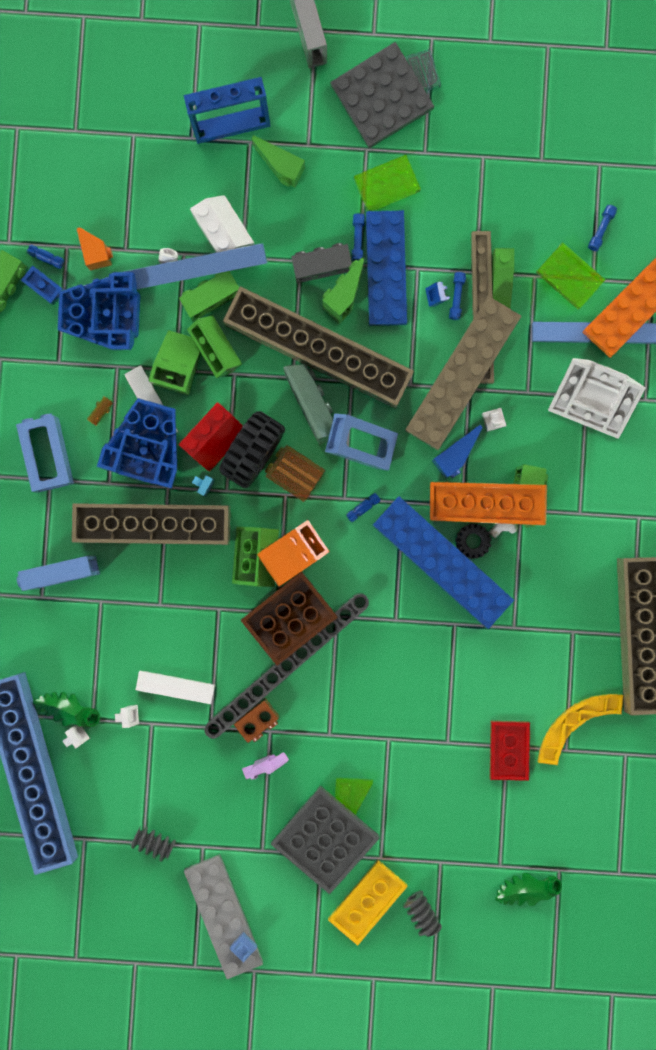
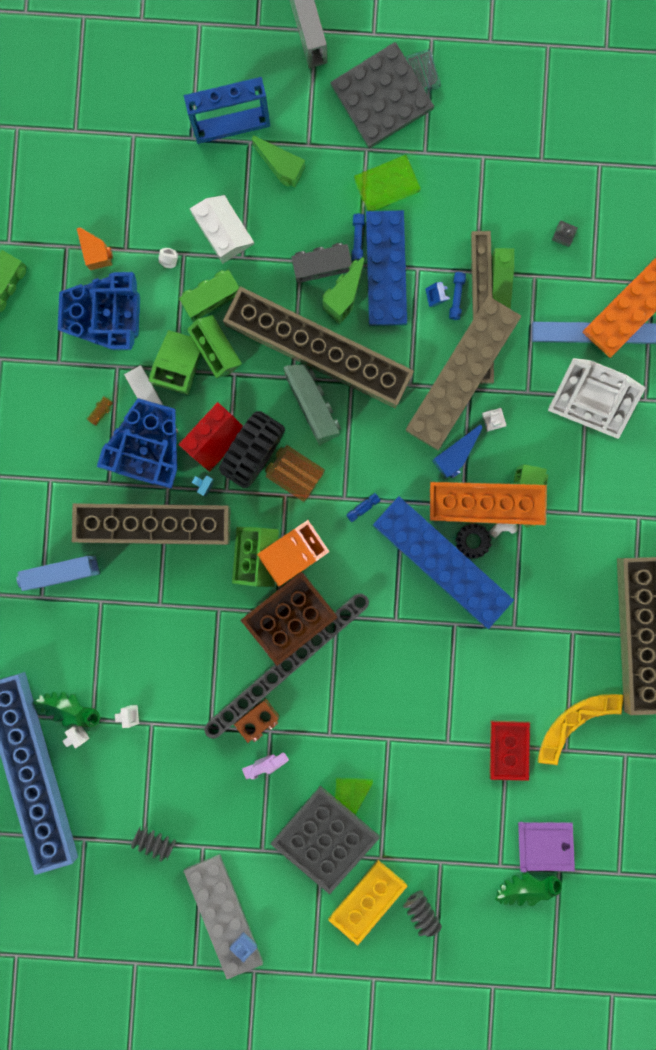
medium blue piece [16,414,74,493] -> none
blue plate [21,265,64,305] -> none
blue axle [27,245,64,269] -> none
medium blue tile [123,243,268,289] -> none
white tile [136,670,215,704] -> none
medium blue piece [325,414,398,471] -> none
clear neon green plate [536,242,605,310] -> none
blue bar [588,205,617,251] -> none
none -> medium lavender container [518,822,575,872]
none -> dark grey tile [552,220,578,247]

